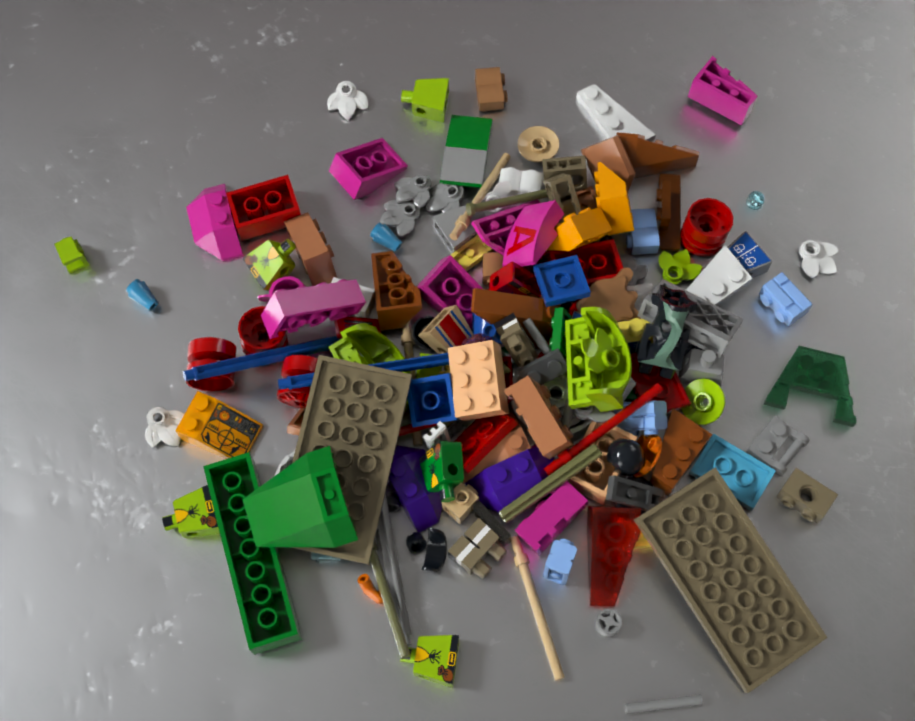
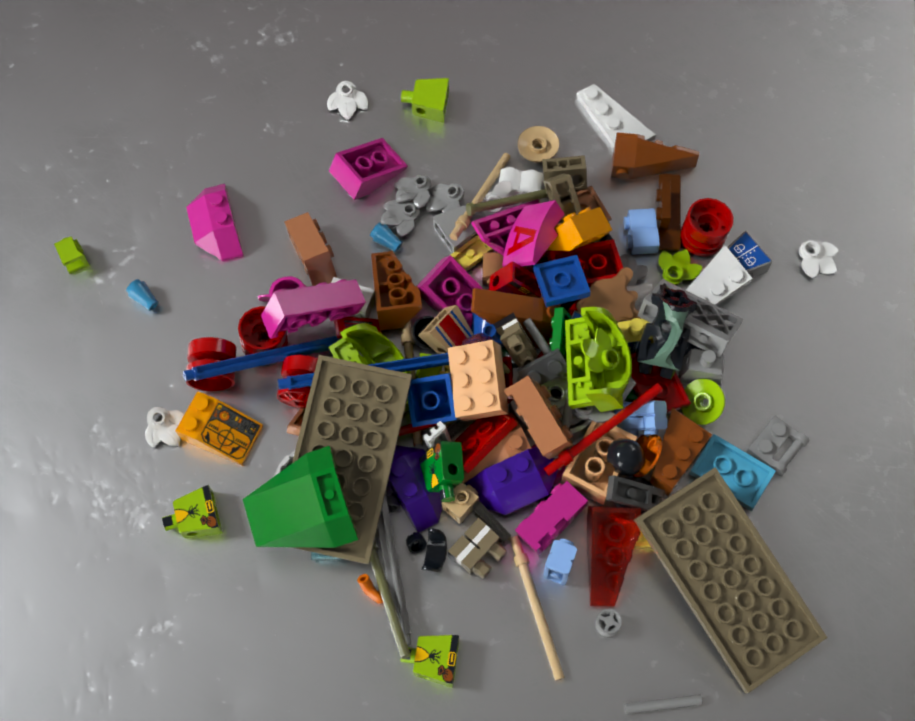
green brick [203,452,302,655] -> none
red brick [226,175,301,241] -> none
lime torso [243,239,296,291] -> none
slope [440,115,493,188] -> none
medium nougat brick [475,67,508,111] -> none
olive axle [499,444,602,523] -> none
nougat tile [581,134,636,192] -> none
light orange slope [594,162,634,235] -> none
dark pink wedge [688,56,758,125] -> none
clear light blue hinge [746,191,765,210] -> none
light blue brick [759,272,813,326] -> none
clear green wing [764,346,857,427] -> none
dark tan brick [776,468,838,524] -> none

